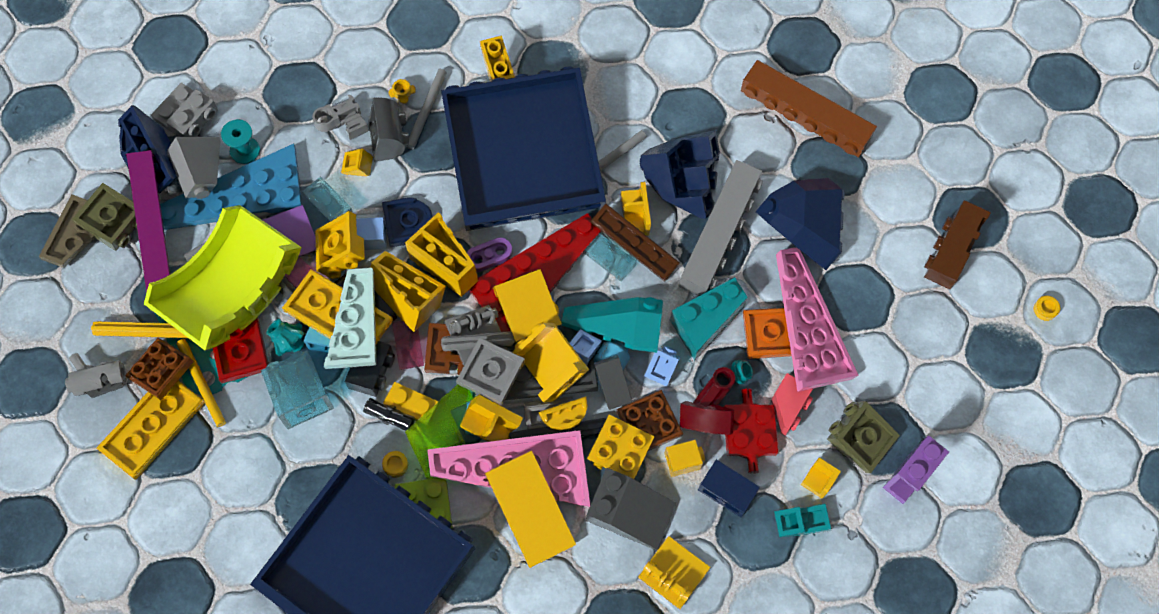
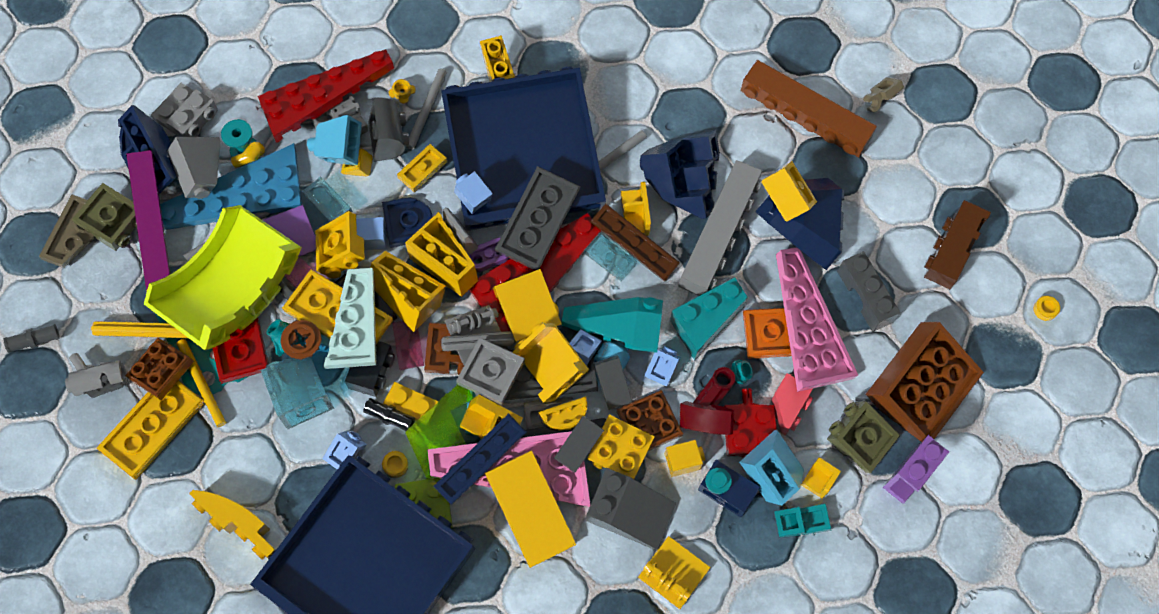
none -> dark grey pin [3,324,60,353]
none -> yellow slope [189,490,276,560]
none -> yellow arm [231,142,265,168]
none -> red wing [258,49,394,143]
none -> dark orange gear [281,320,322,360]
none -> medium azure torso [307,115,362,165]
none -> light blue bracket [322,430,367,469]
none -> yellow plate [397,144,447,193]
none -> dark blue tile [434,414,526,505]
none -> light grey slope [443,207,478,255]
none -> light blue brick [454,171,493,214]
none -> dark grey tile [495,166,580,271]
none -> dark grey tile [554,416,604,473]
none -> teal plate [705,468,732,494]
none -> medium azure slope [739,430,804,506]
none -> yellow panel [762,161,817,221]
none -> dark grey arch [837,251,901,332]
none -> dark tan plate [863,77,904,112]
none -> dark orange slope [865,322,984,442]

